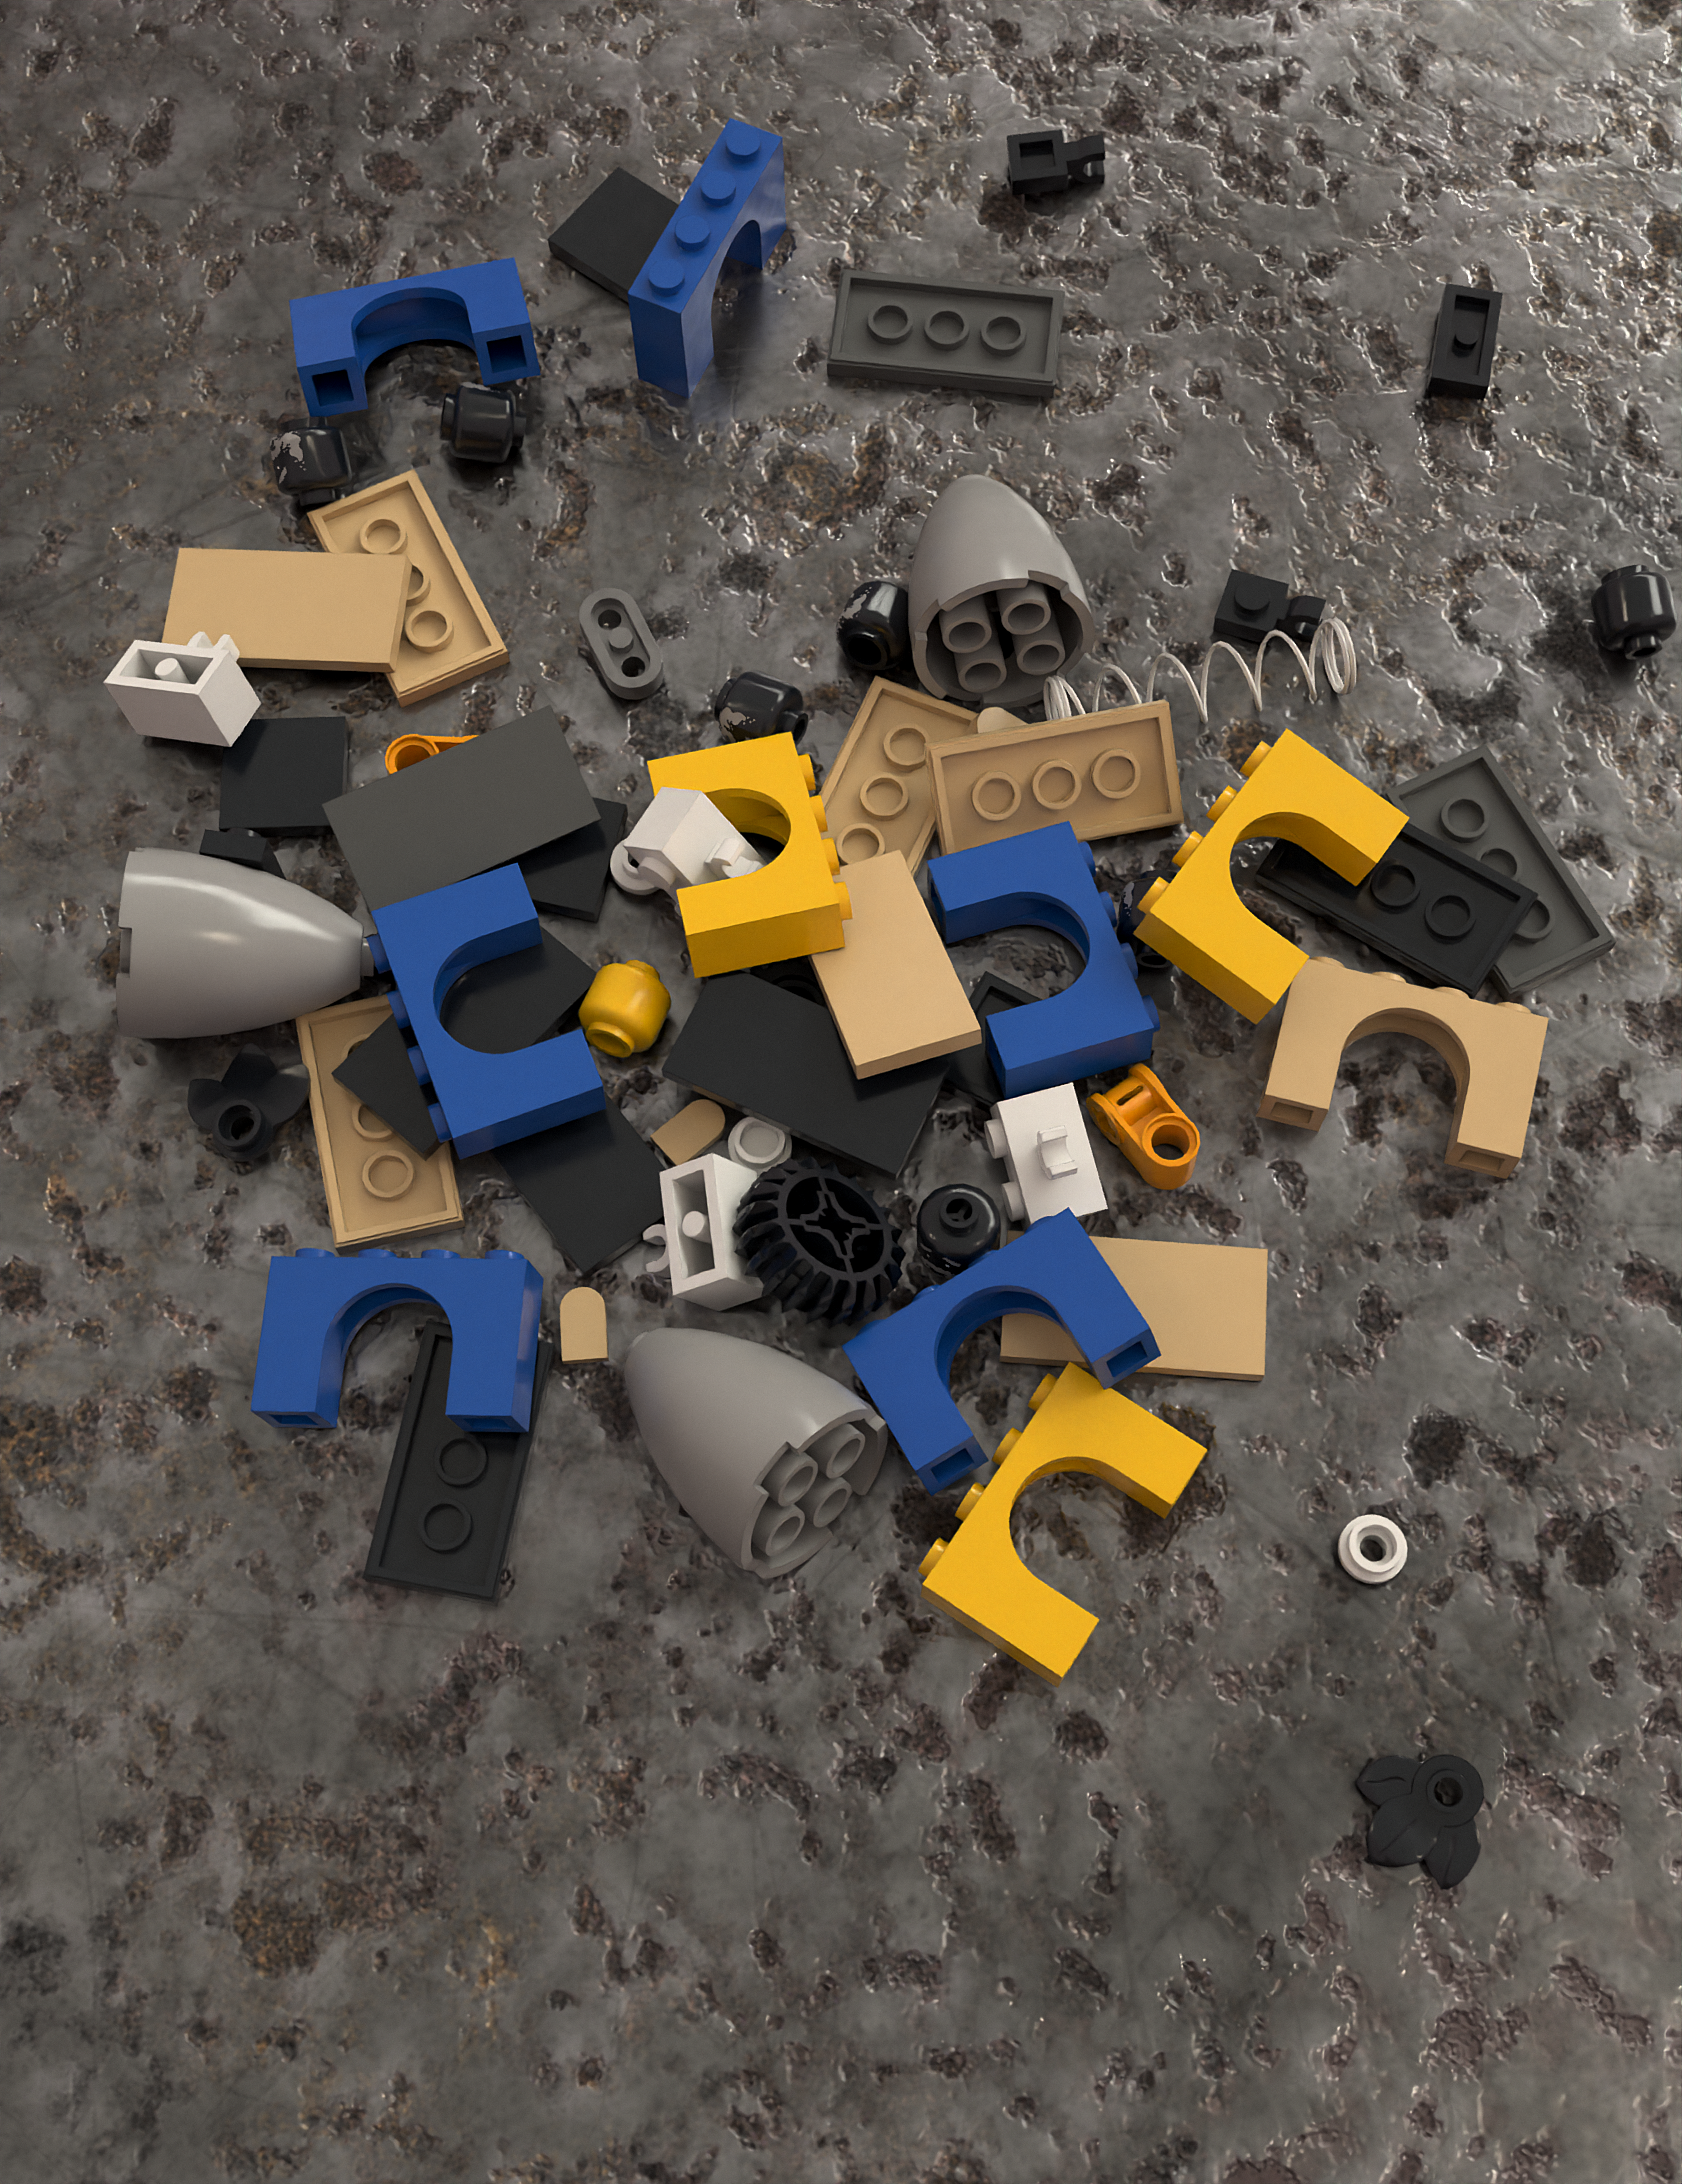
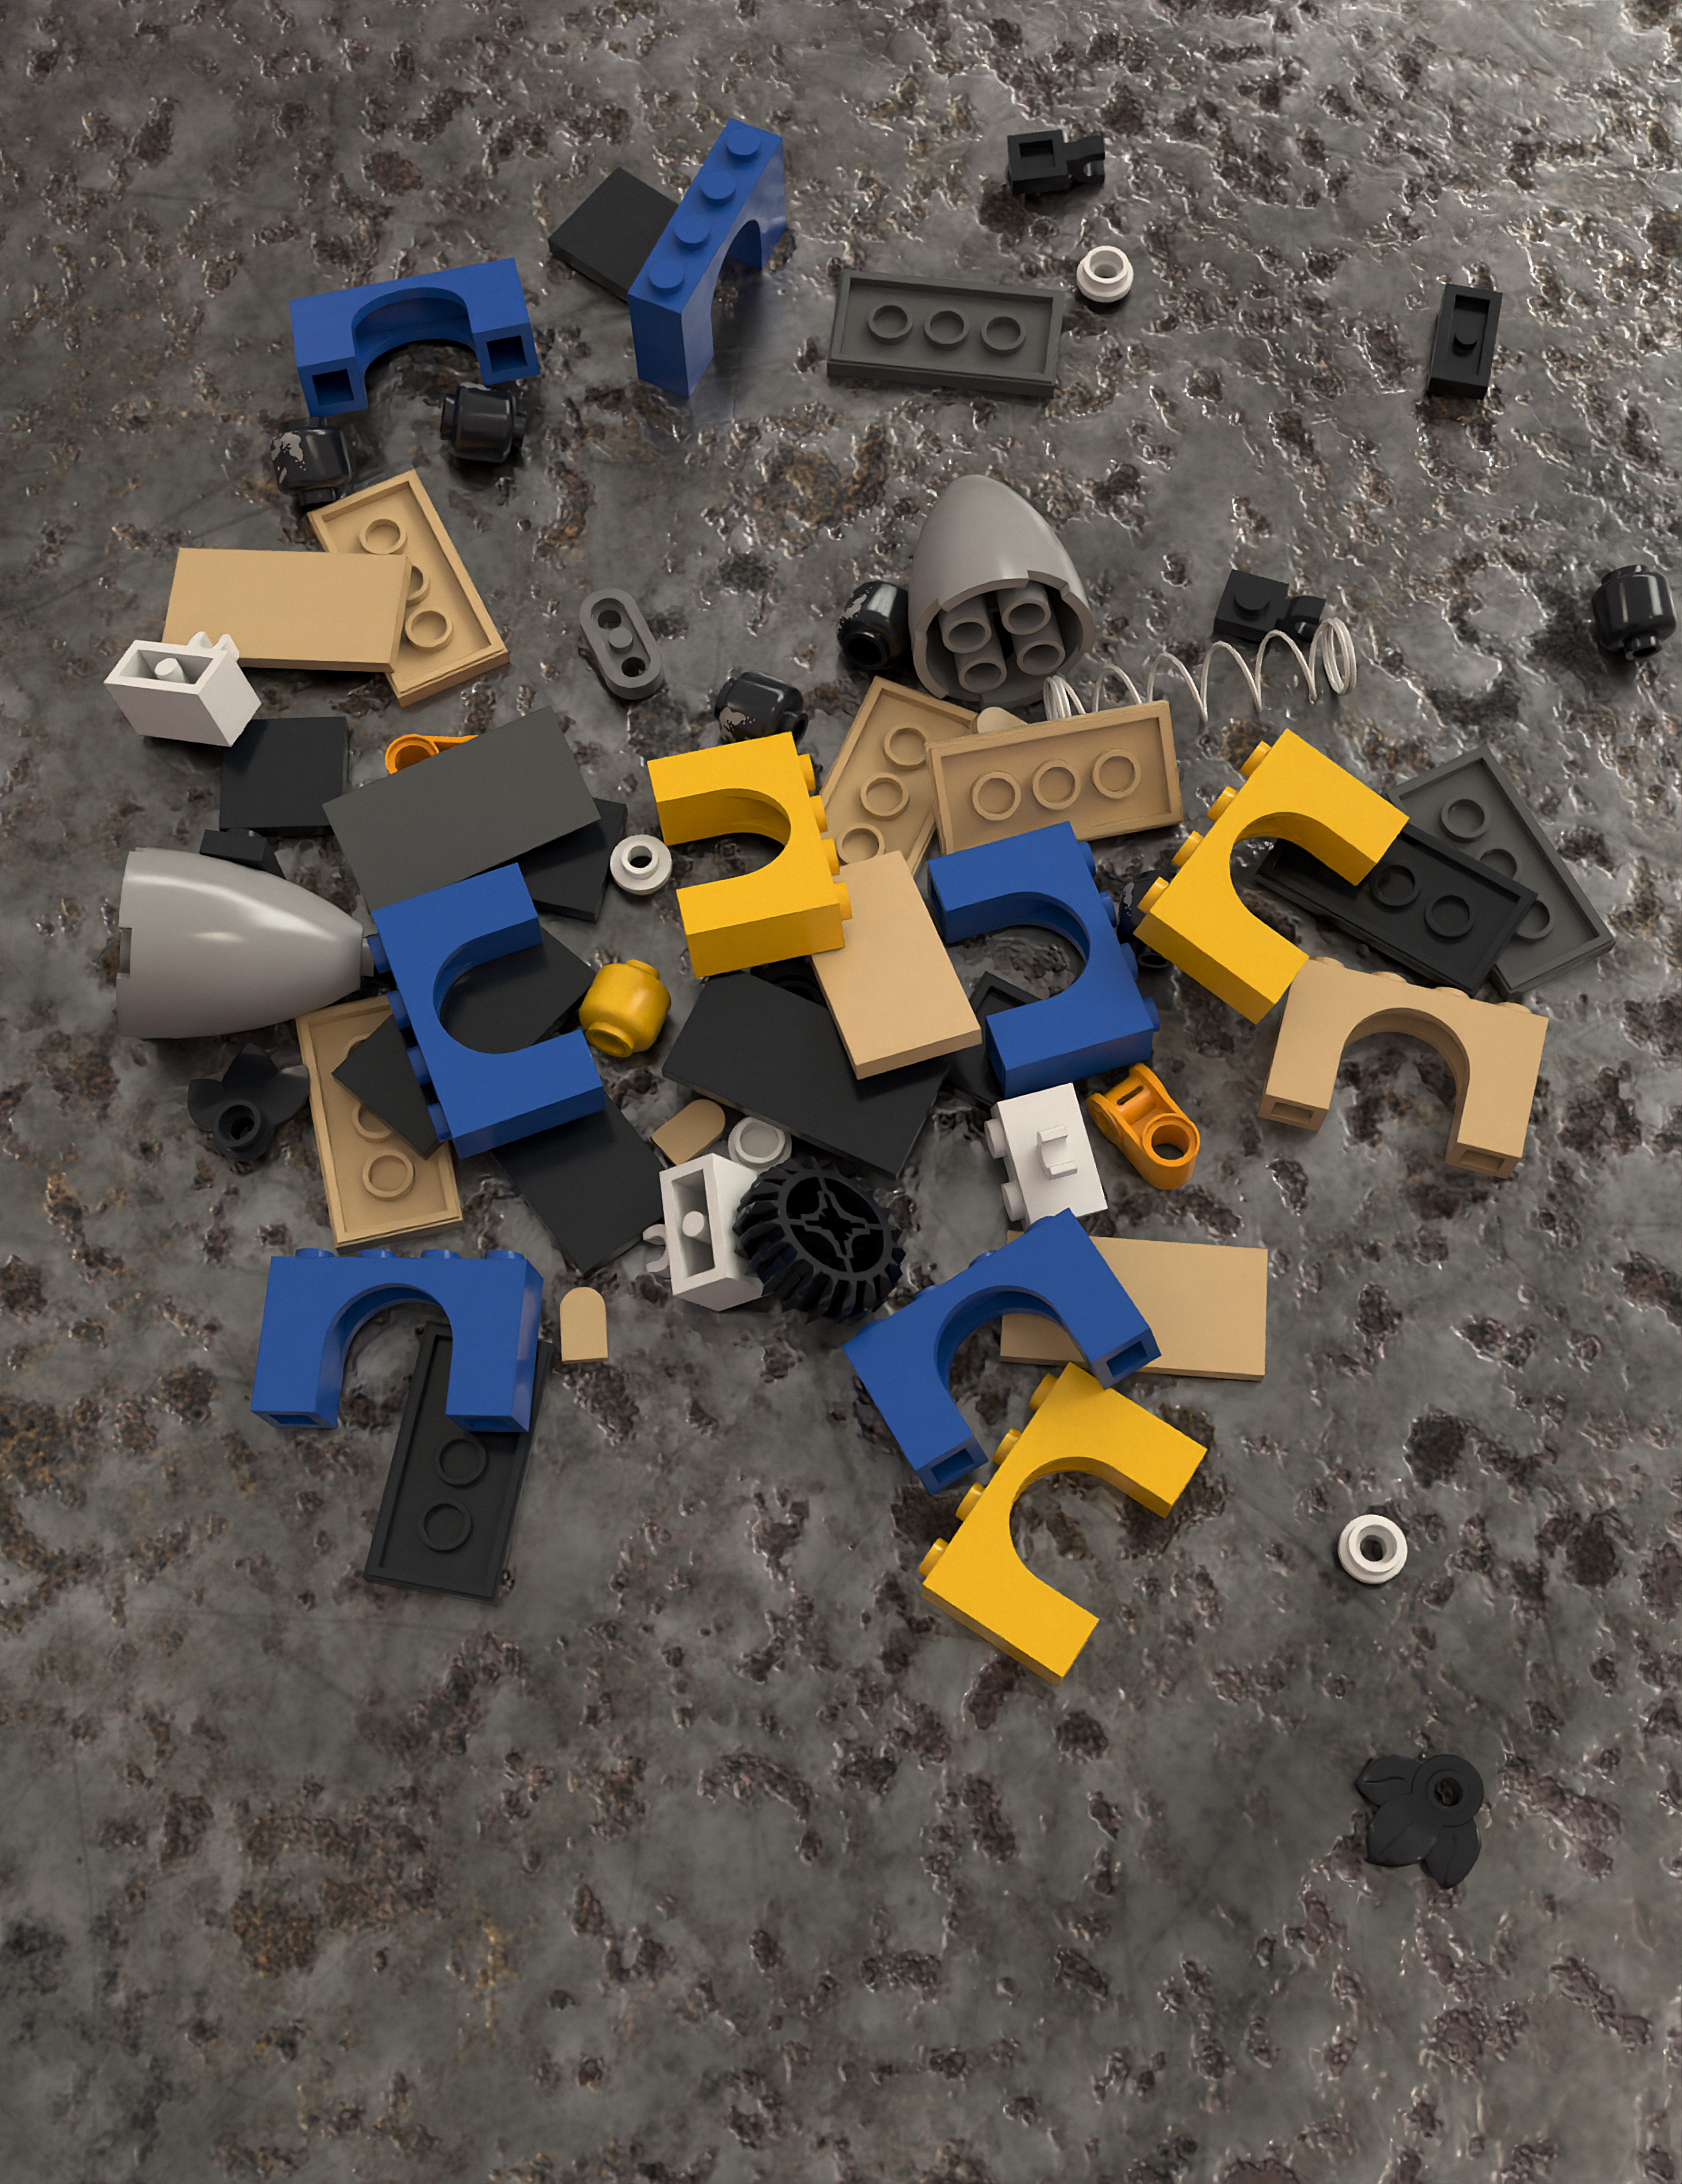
white brick [622,787,768,916] -> none
light grey cylinder [624,1327,888,1579] -> none
black head [916,1183,1001,1279] -> none
none -> white plate [1076,246,1133,302]

